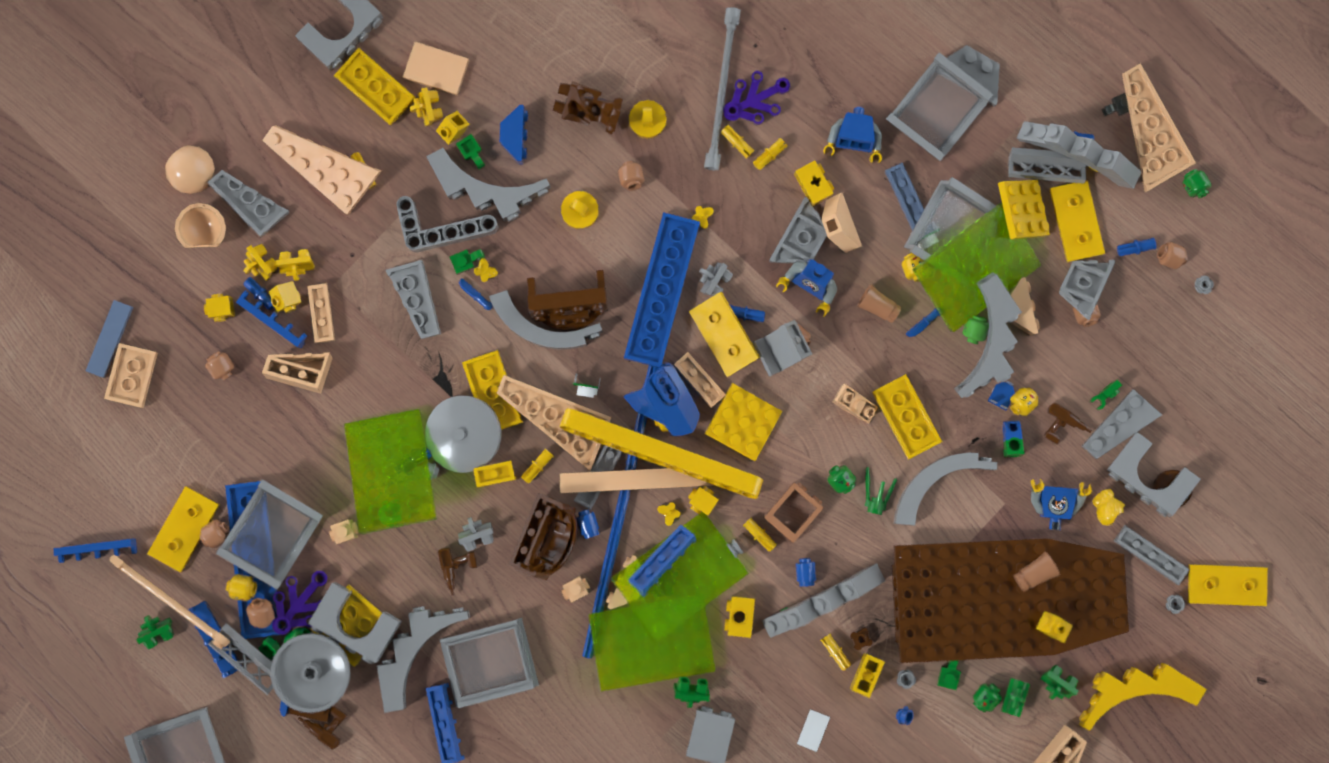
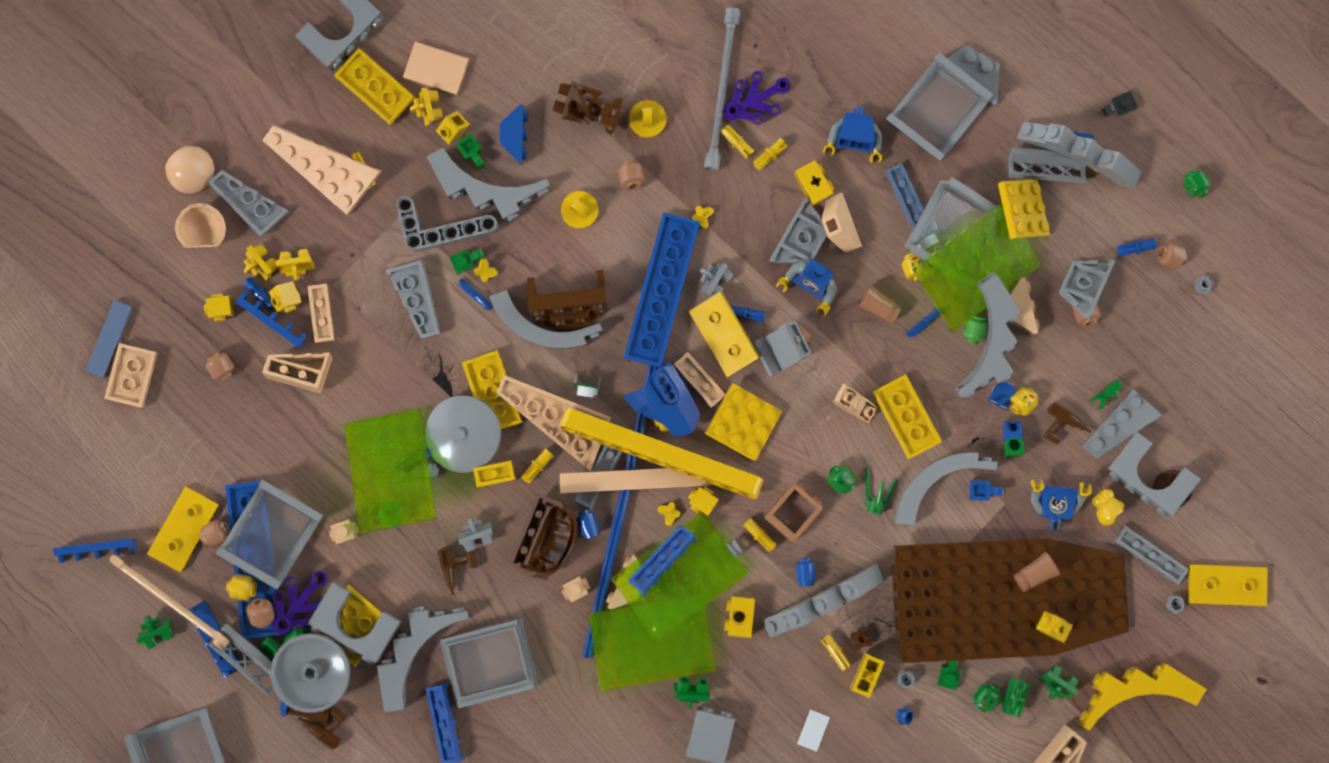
yellow plate [1049,180,1105,262] -> none
light nougat wing [1122,63,1196,192] -> none
none -> blue plate [969,481,1003,501]

